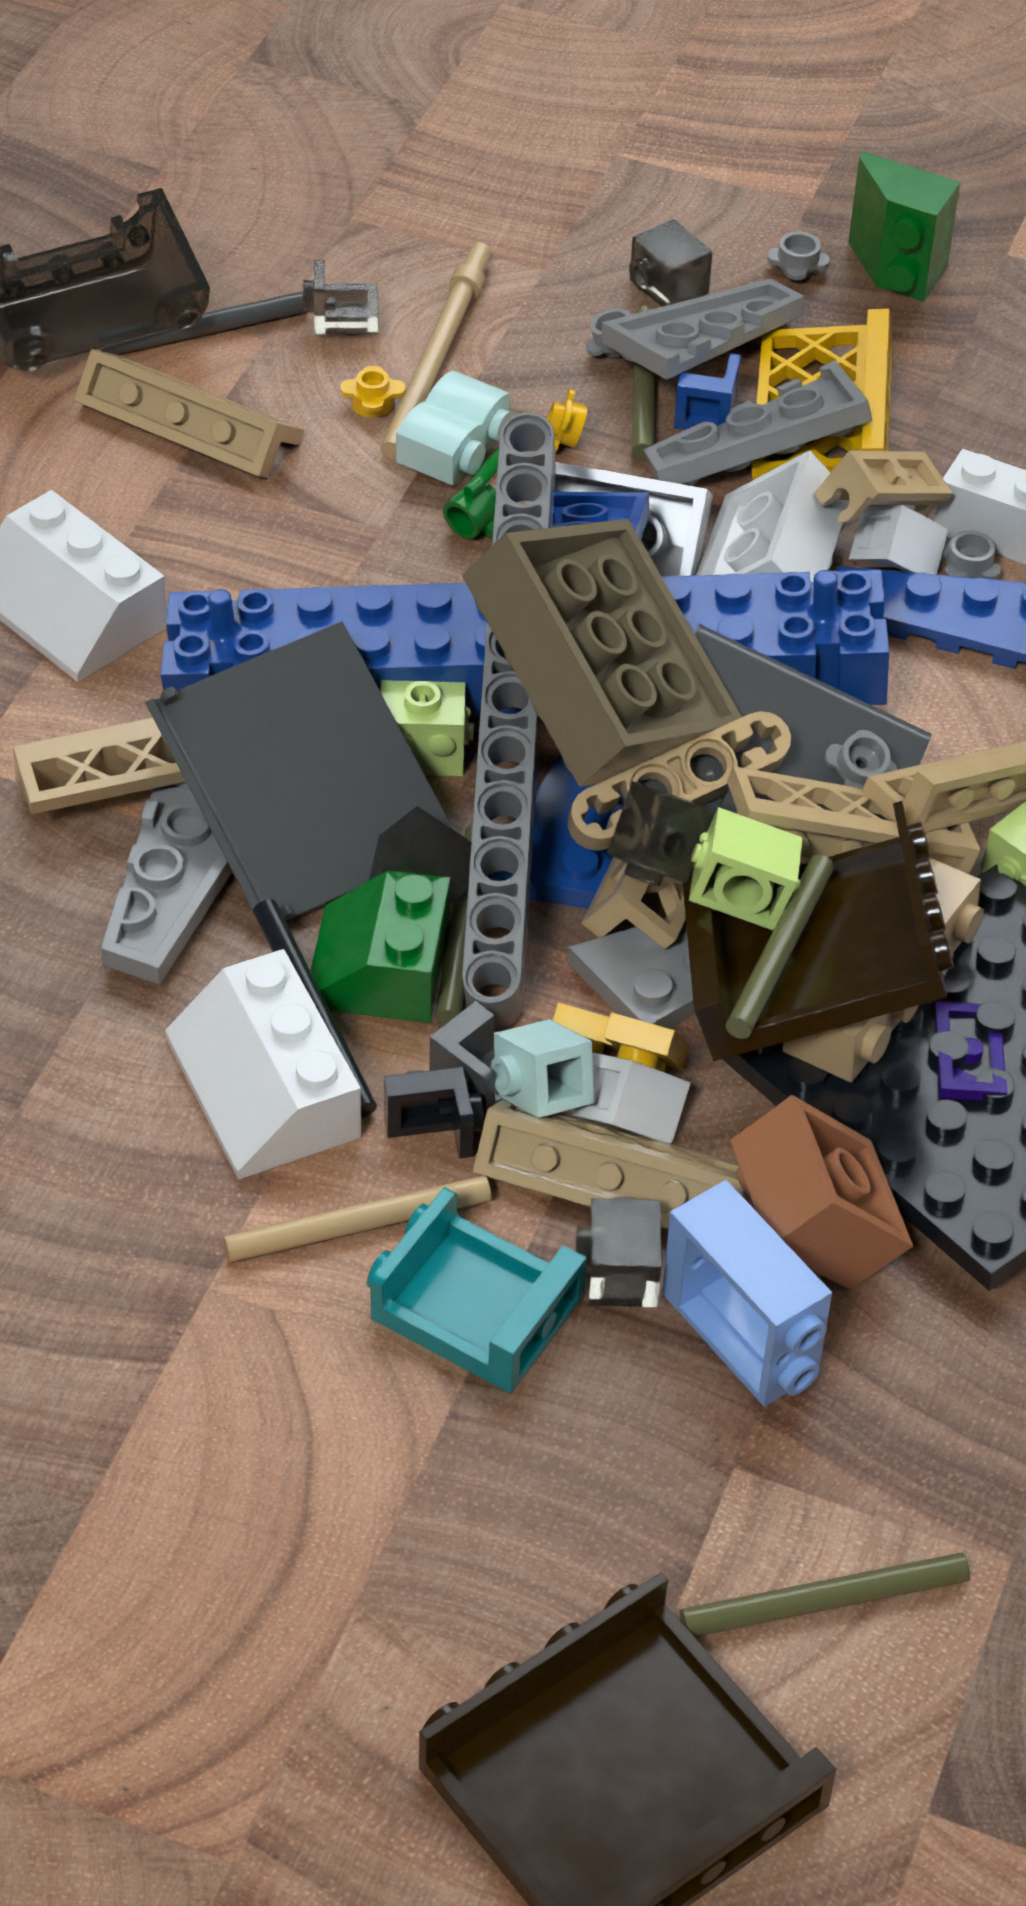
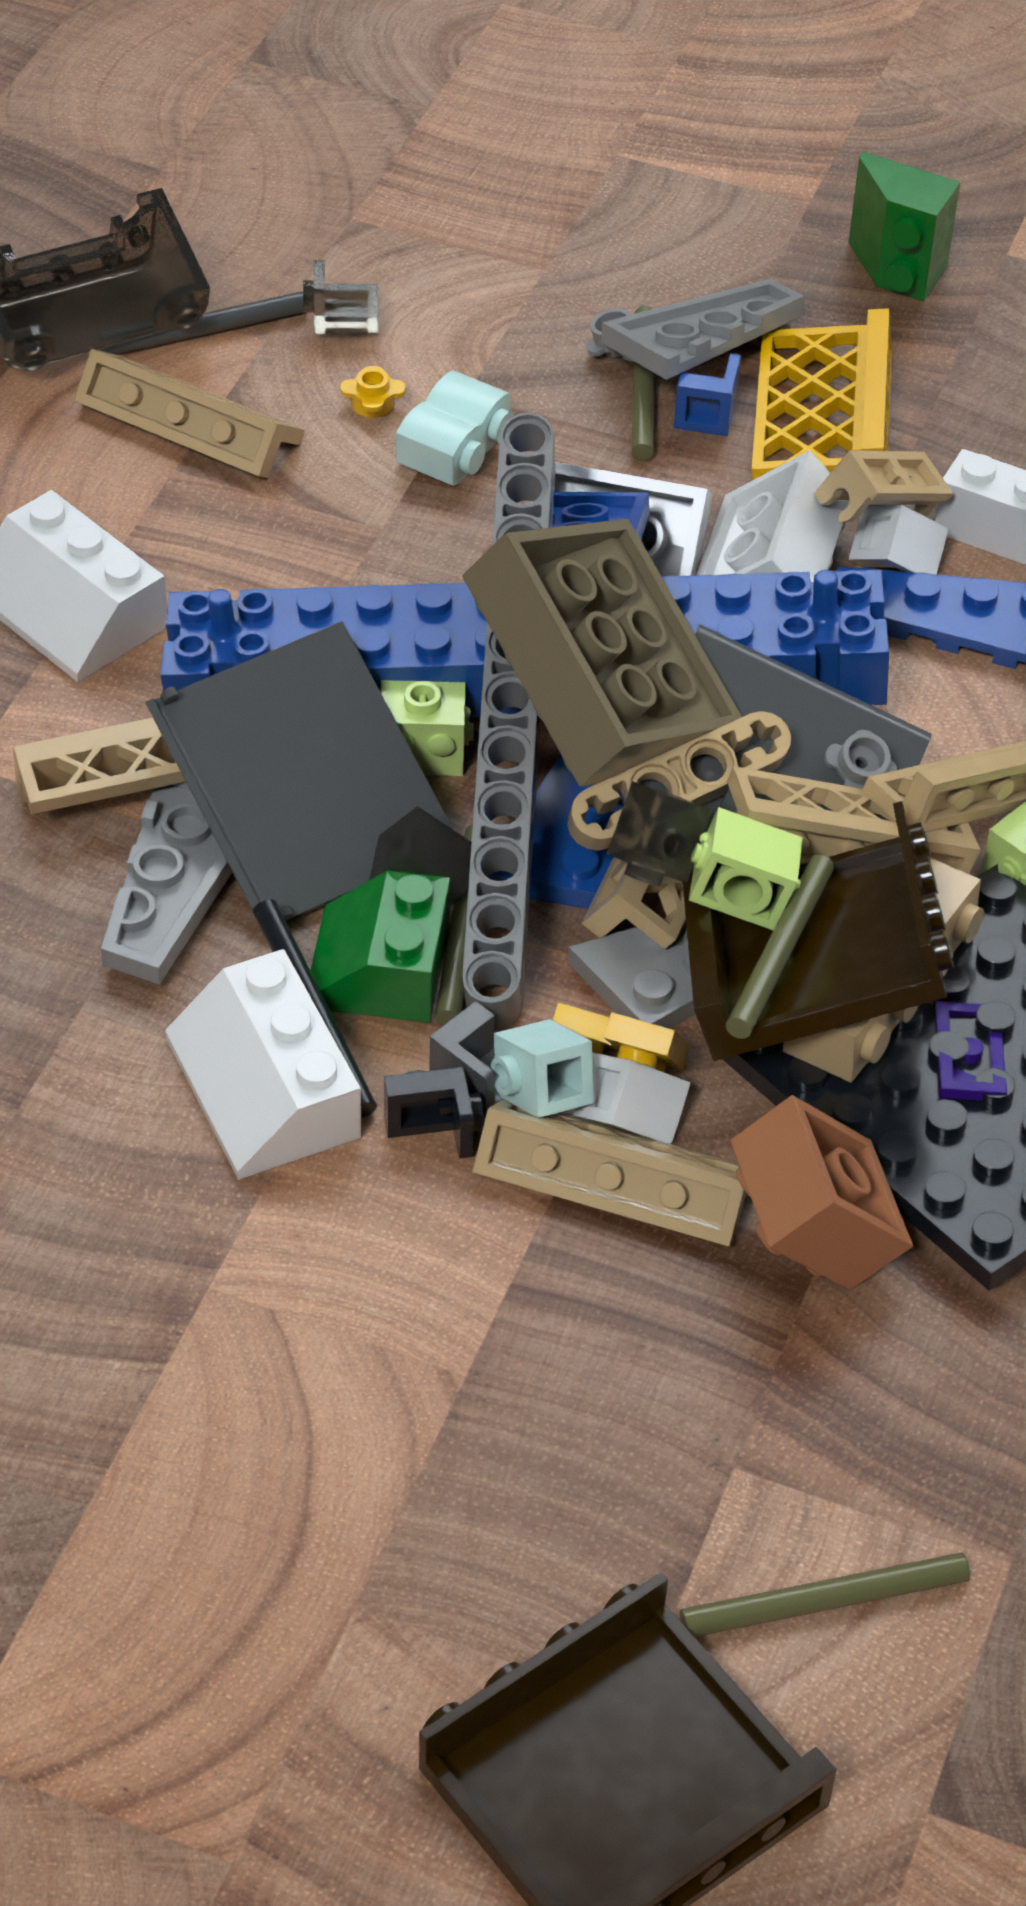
tan bar [223,1175,491,1263] -> none
teal panel [367,1187,587,1394] -> none
tan bar [380,242,491,459] -> none
green plant [443,447,531,539] -> none
yellow plate [546,388,588,453] -> none
clear smoke brick [575,1196,662,1307] -> none
clear smoke brick [629,219,713,307] -> none
light grey wing [643,360,872,486] -> none
light blue window [662,1180,832,1407] -> none
light grey plate [767,231,830,280] -> none
light grey plate [941,531,1001,580] -> none

